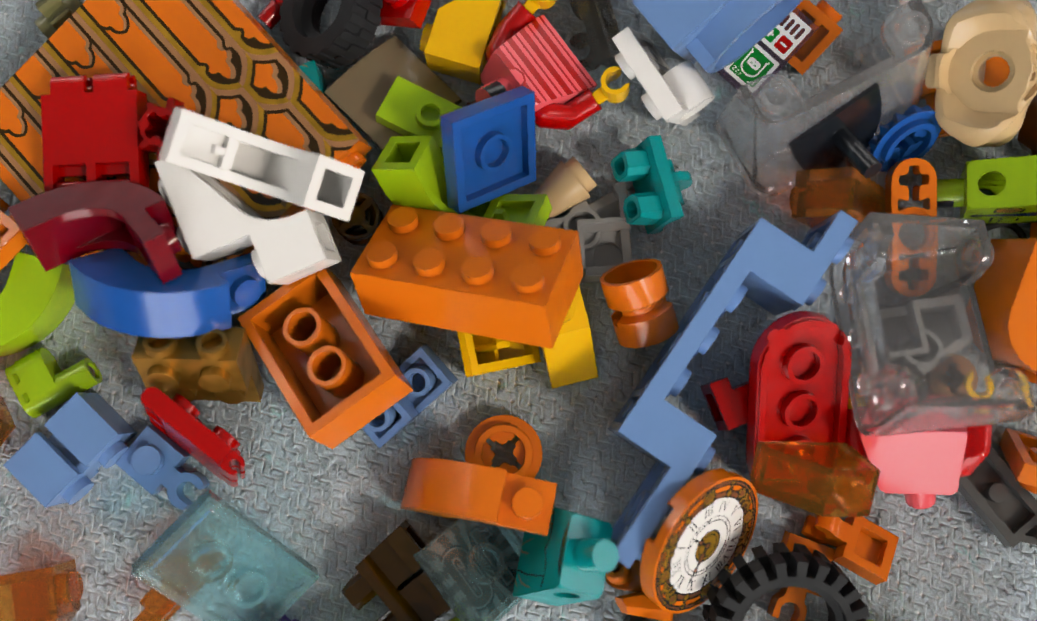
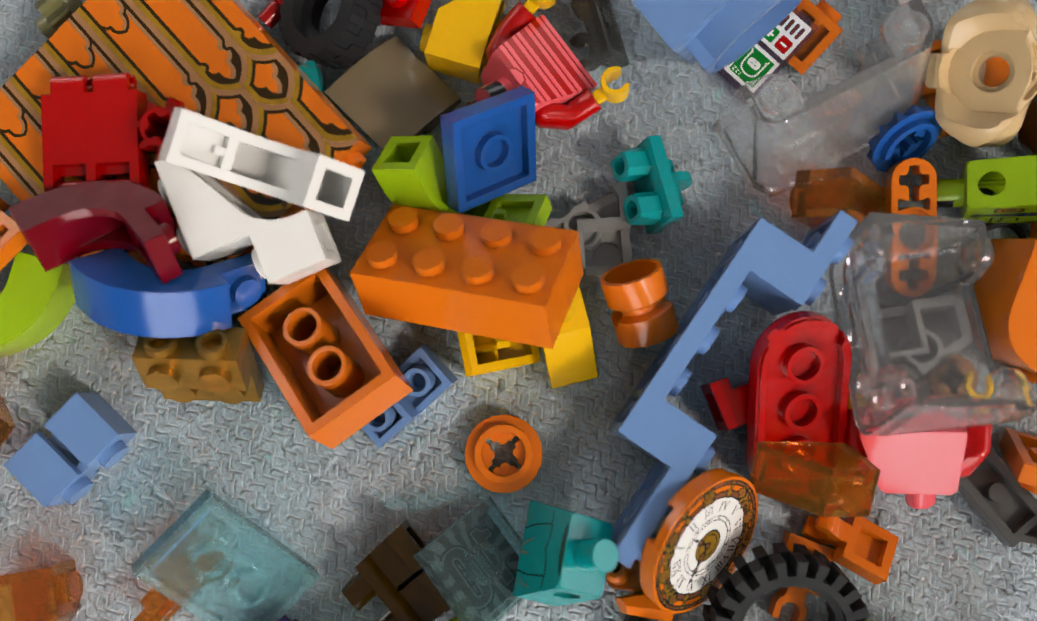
lime piece [5,347,102,419] -> none
medium blue plate [115,425,210,510] -> none
red plate [141,387,245,487] -> none
dark brown wheel [331,192,384,246] -> none
lime plate [375,76,462,155] -> none
orange arch [400,458,558,536] -> none
tan cone [534,156,597,221] -> none
white plate [612,26,715,126] -> none
black shield [788,82,882,179] -> none

